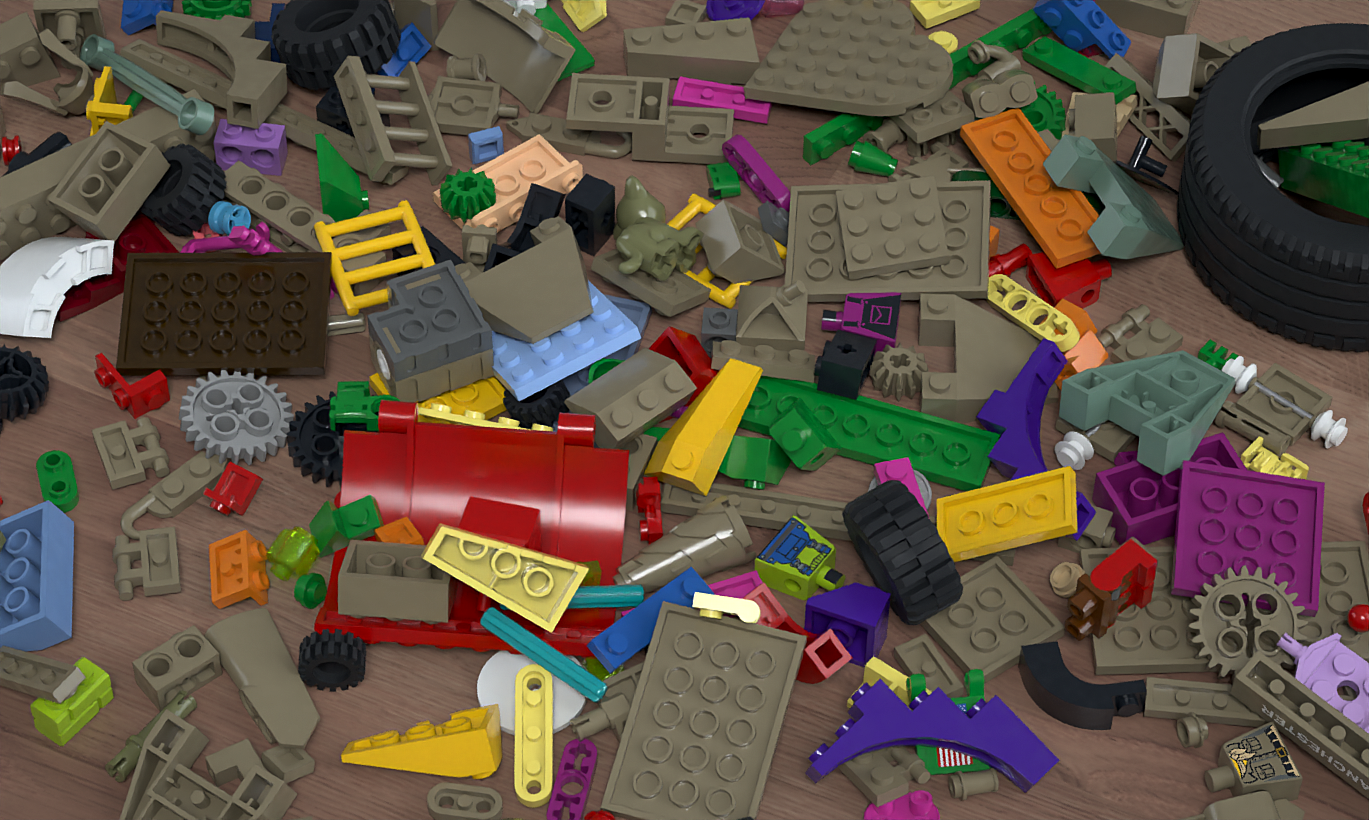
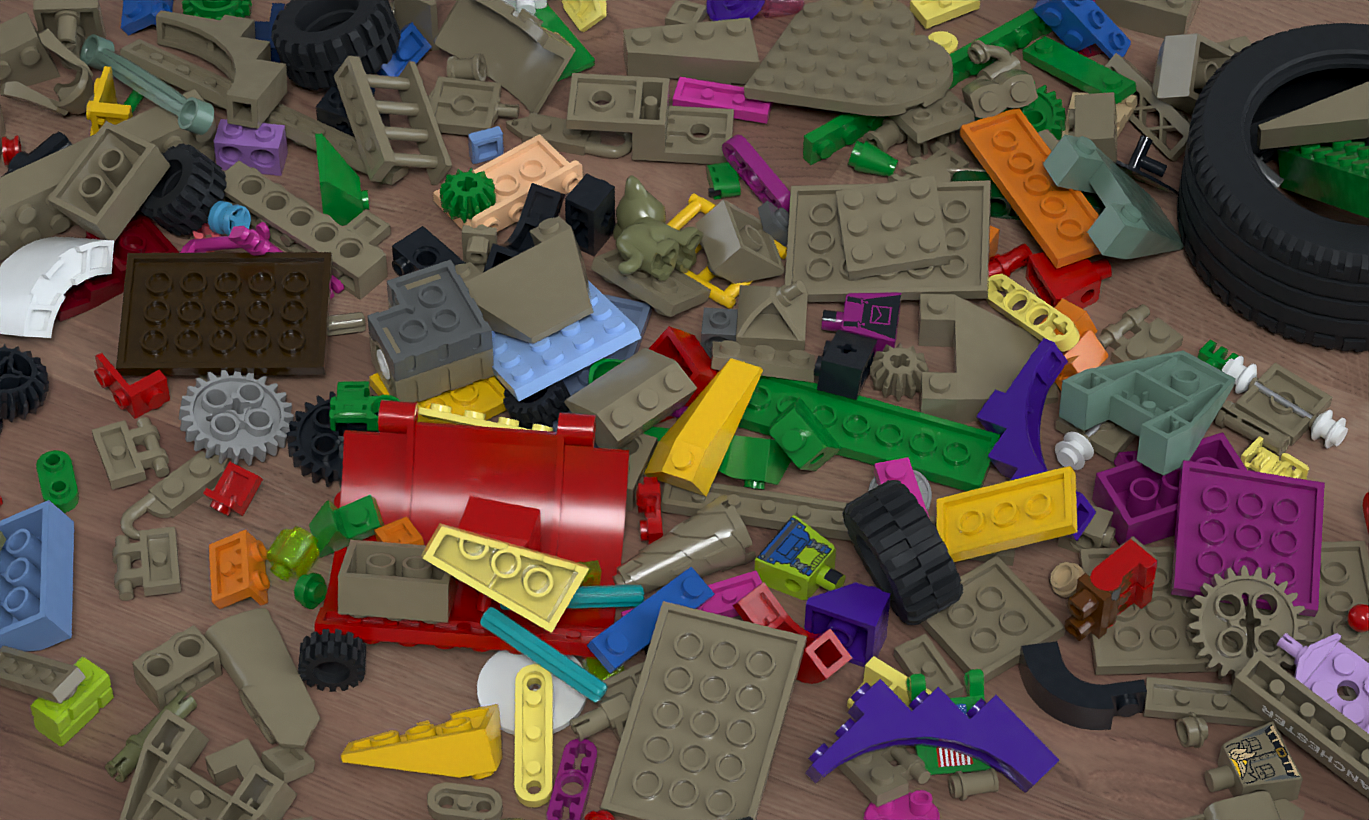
yellow bar [314,200,436,316] -> none
light yellow plate [692,592,761,623] -> none

